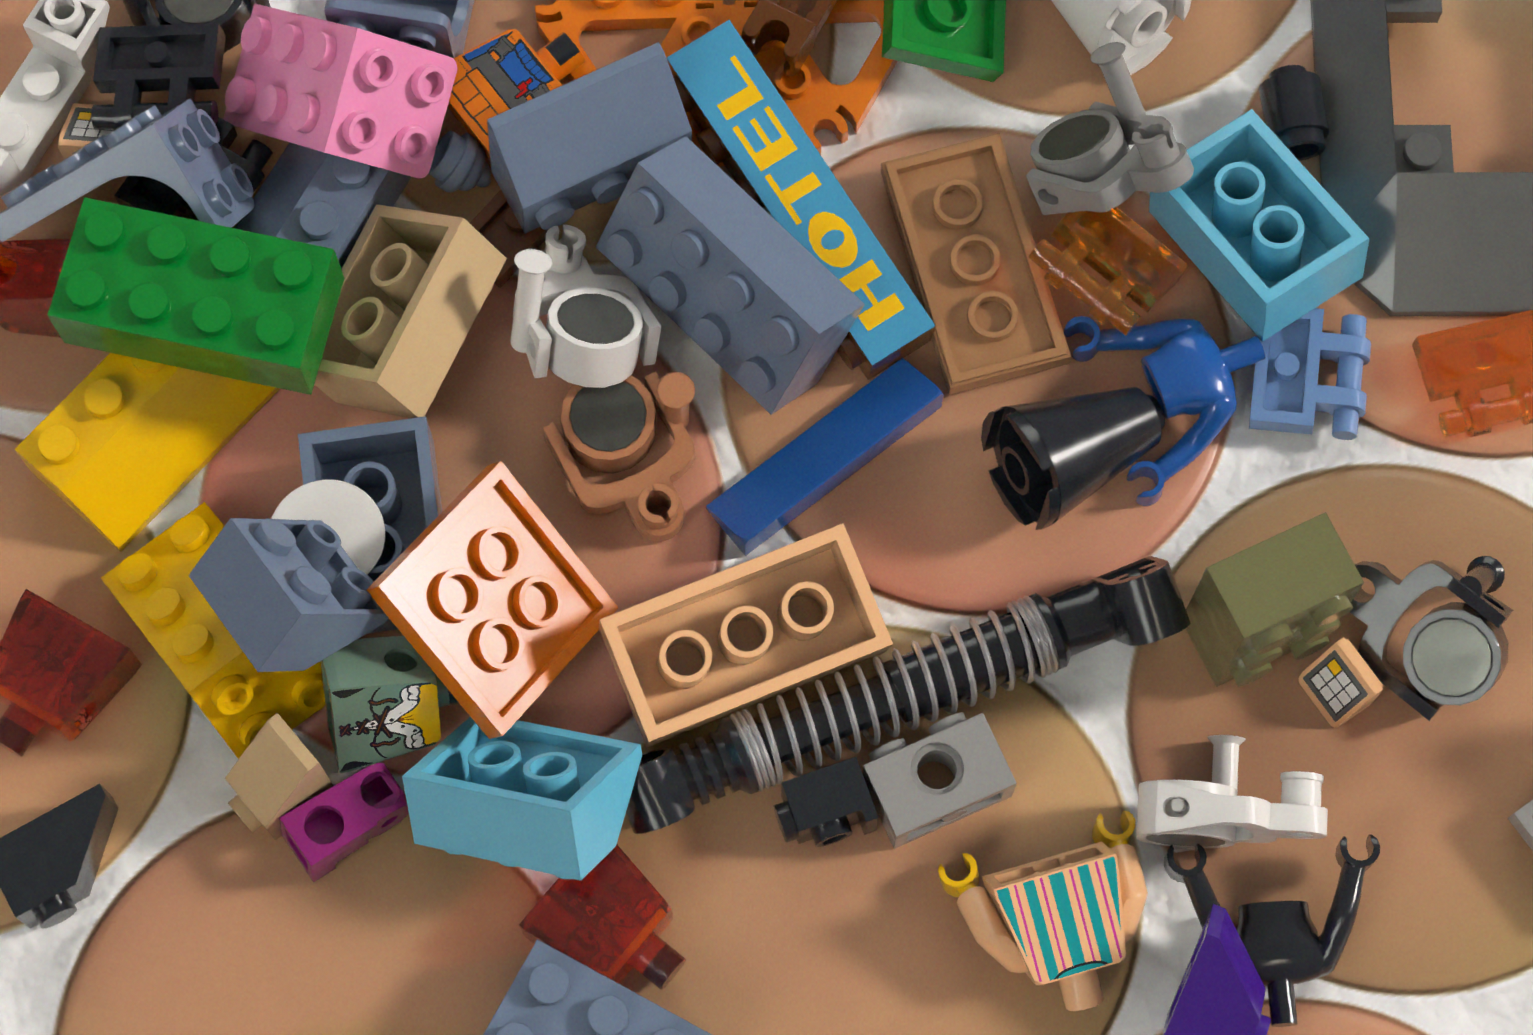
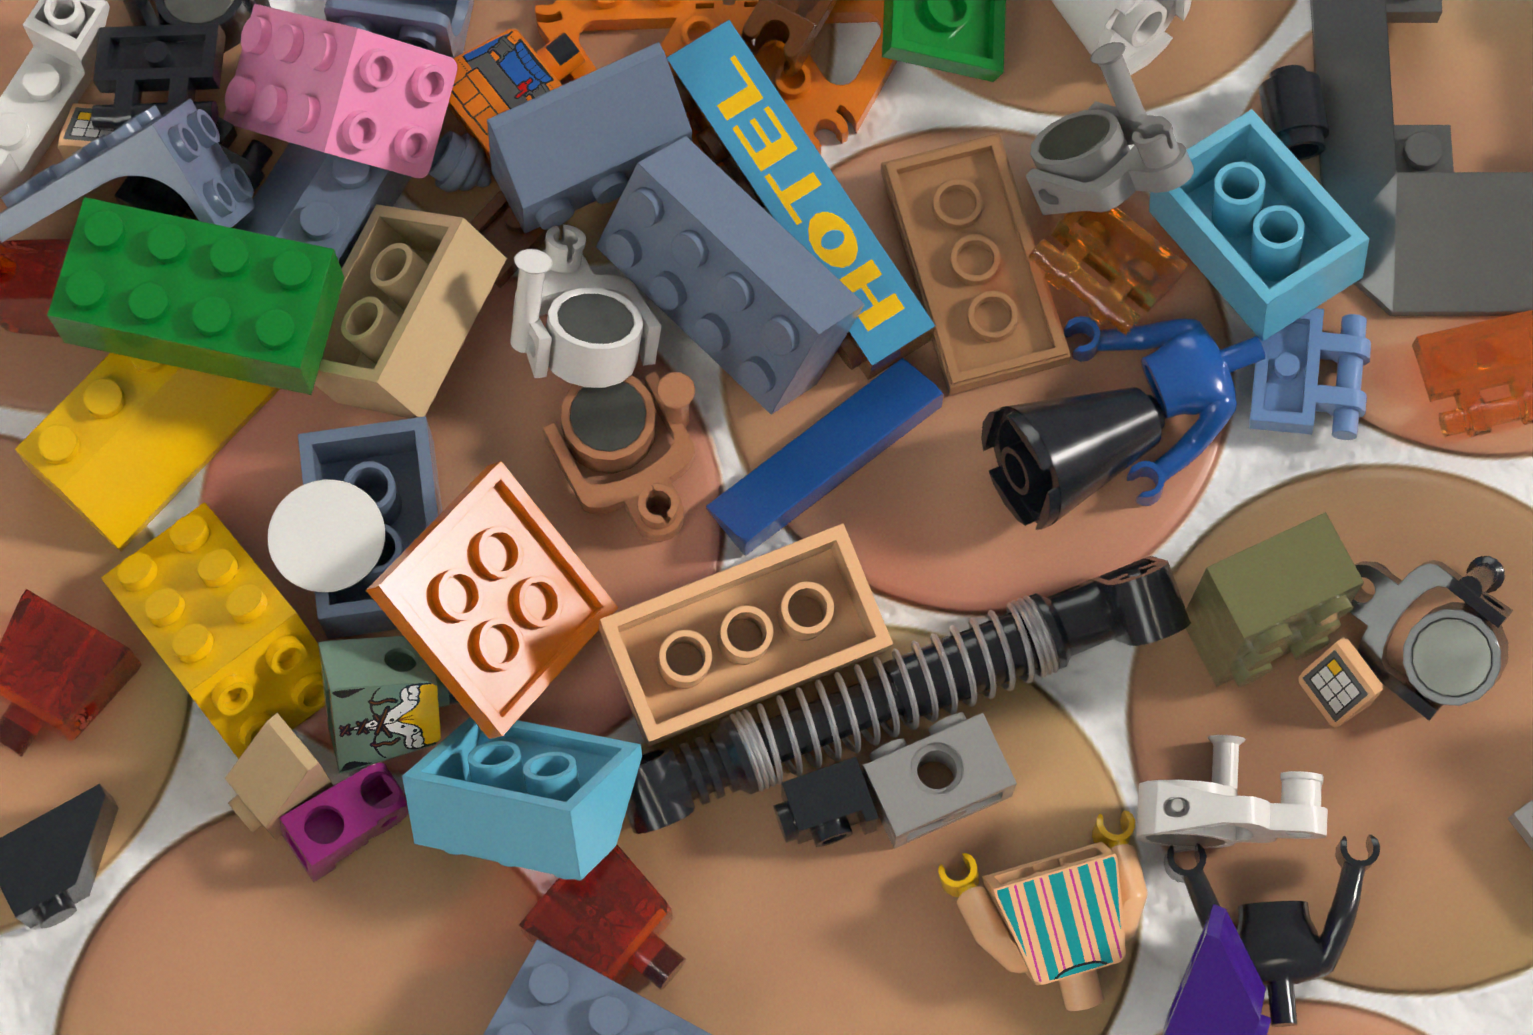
sand blue slope [188,518,388,672] -> none

